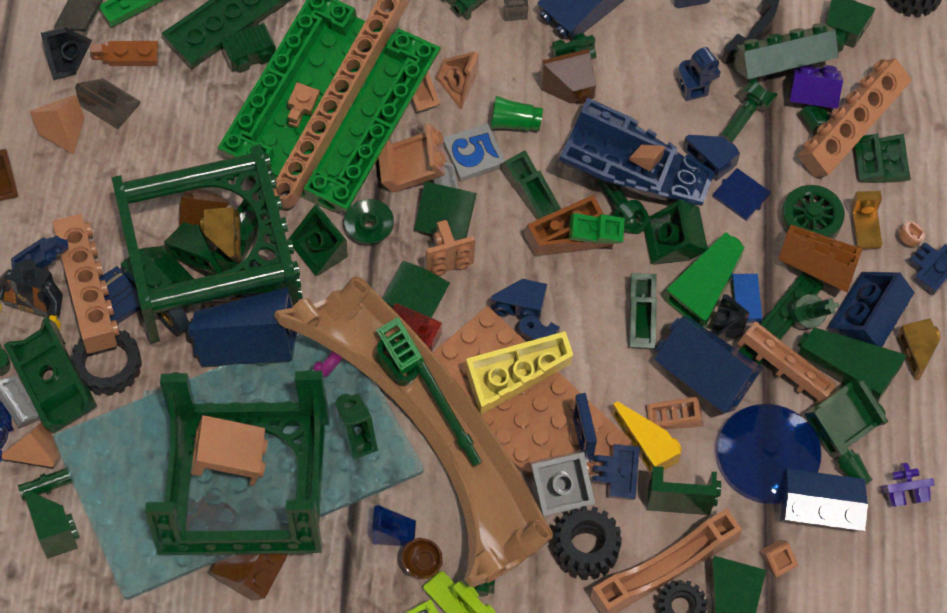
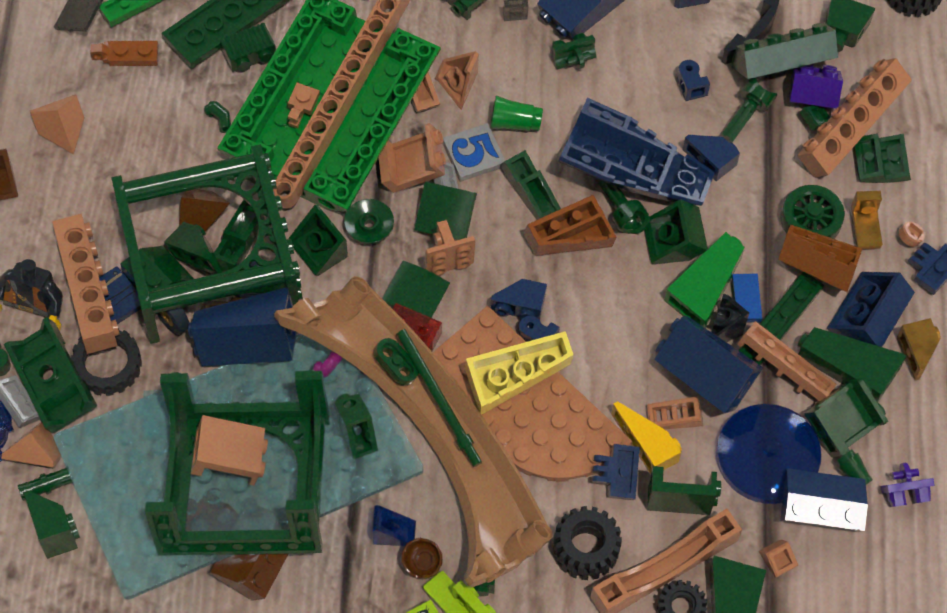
dark blue hinge [11,236,69,269] -> none
black slope [41,27,92,80] -> none
clear smoke slope [75,78,141,129] -> none
pearl gold slope [200,207,241,263] -> none
green slope [376,317,425,374] -> none
light grey brick [530,450,595,516] -> none
reddish brown slope [540,49,596,104] -> none
green slope [569,213,625,244] -> none
dark blue tile [572,393,597,462] -> none
nougat slope [629,145,666,171] -> none
dark green slope [629,273,657,349] -> none
dark blue leg [688,47,721,87] -> none
clear blue piece [712,168,771,221] -> none
dark green piece [790,294,839,330] -> none
none -> dark green arm [204,101,231,133]

